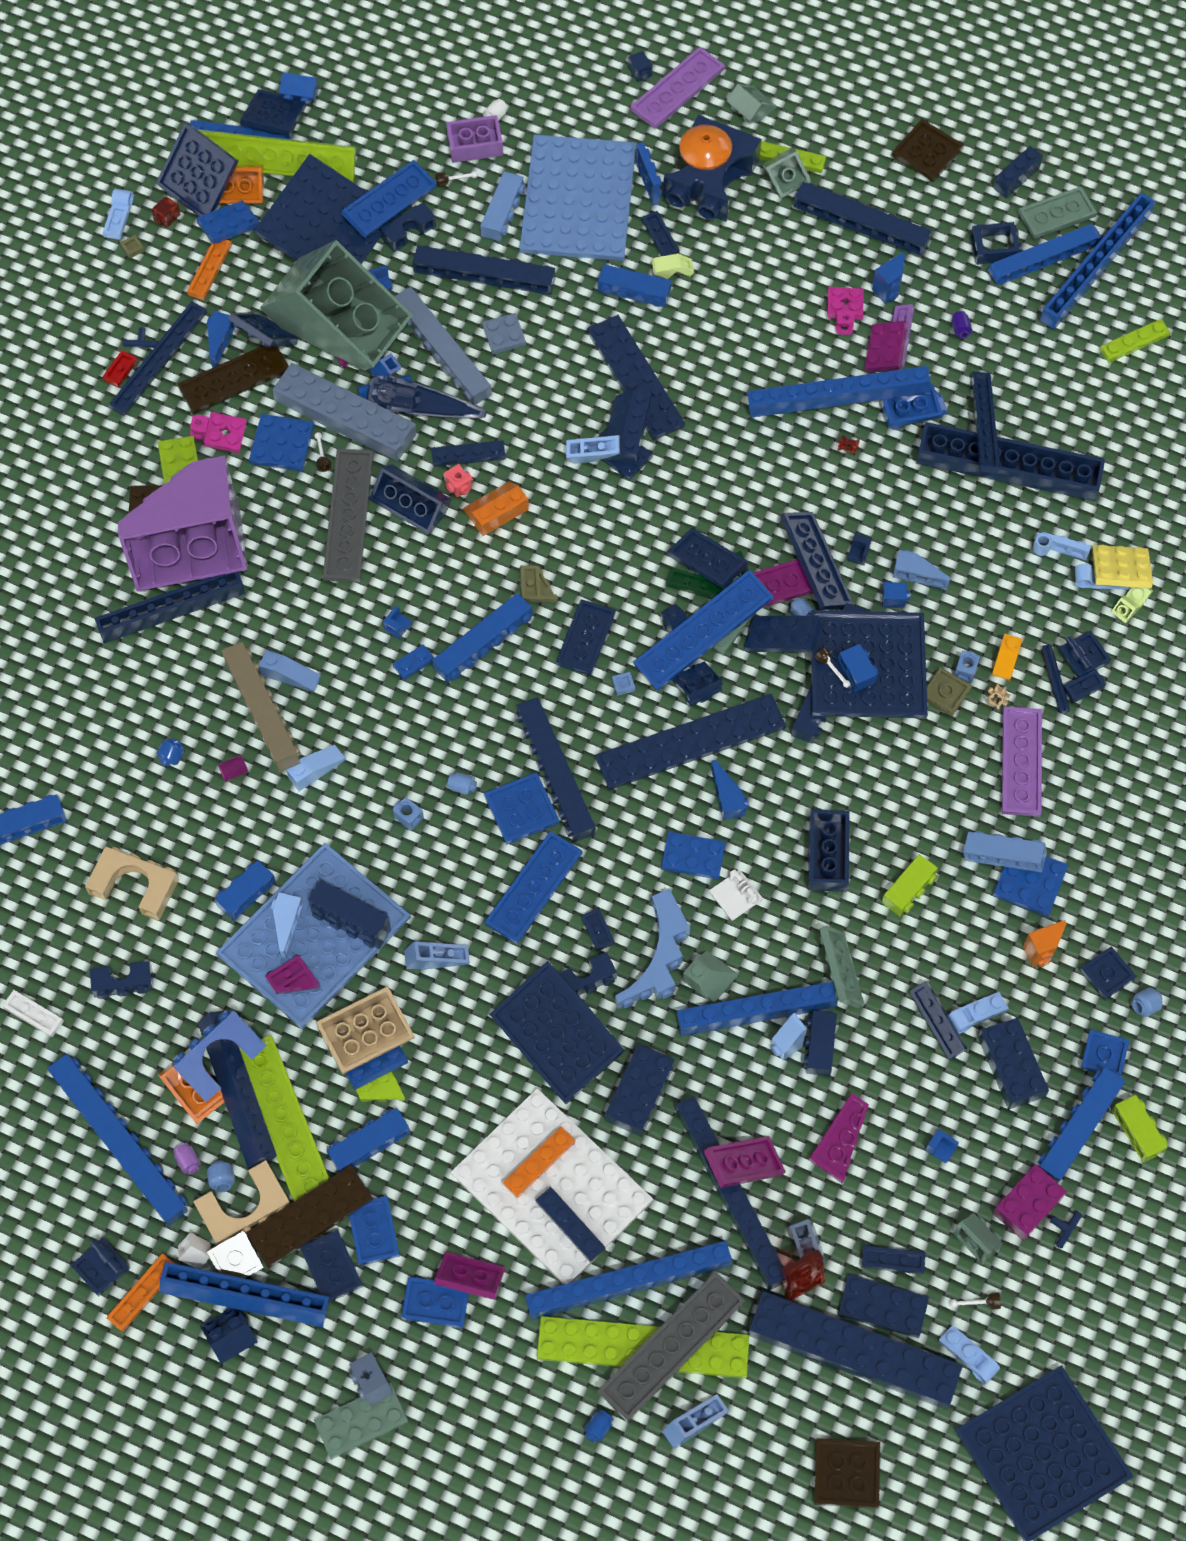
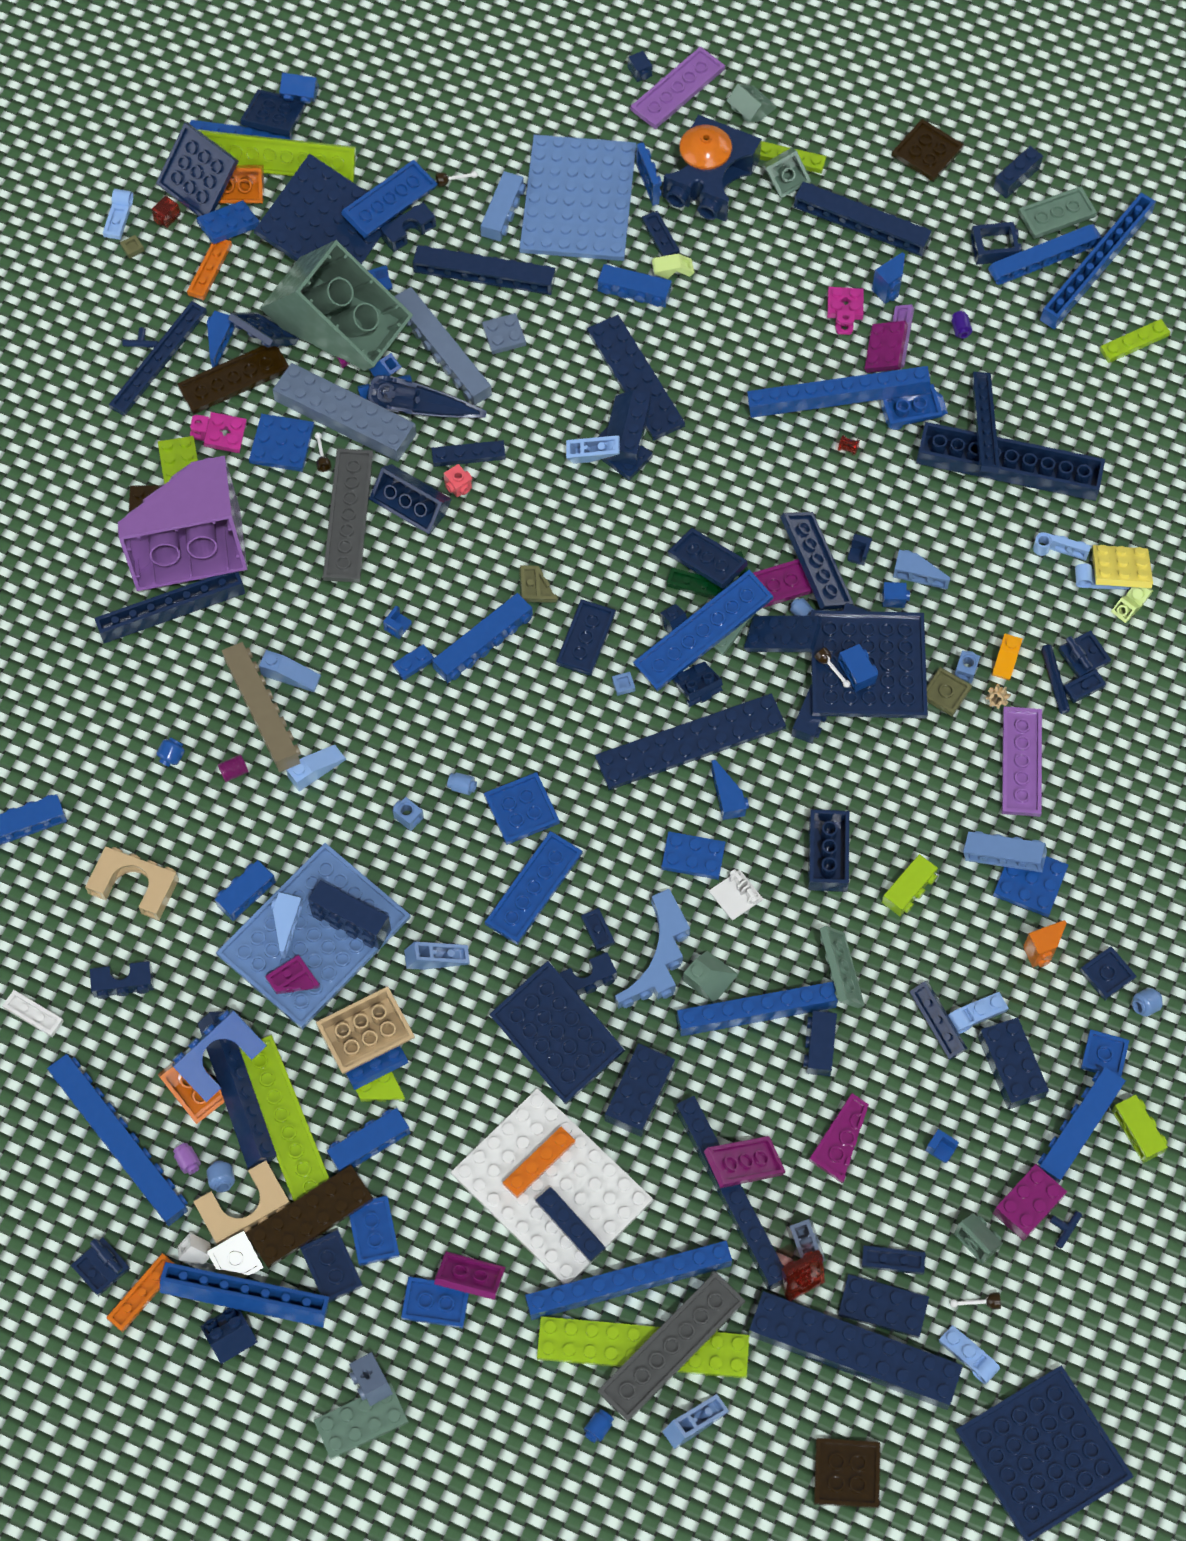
red plate [102,350,138,388] -> none
medium lavender brick [446,115,503,163] -> none
orange slope [463,482,529,536] -> none
white brick [483,99,507,121] -> none
dark blue brick [515,697,596,842] -> none
light blue slope [771,1013,806,1060] -> none

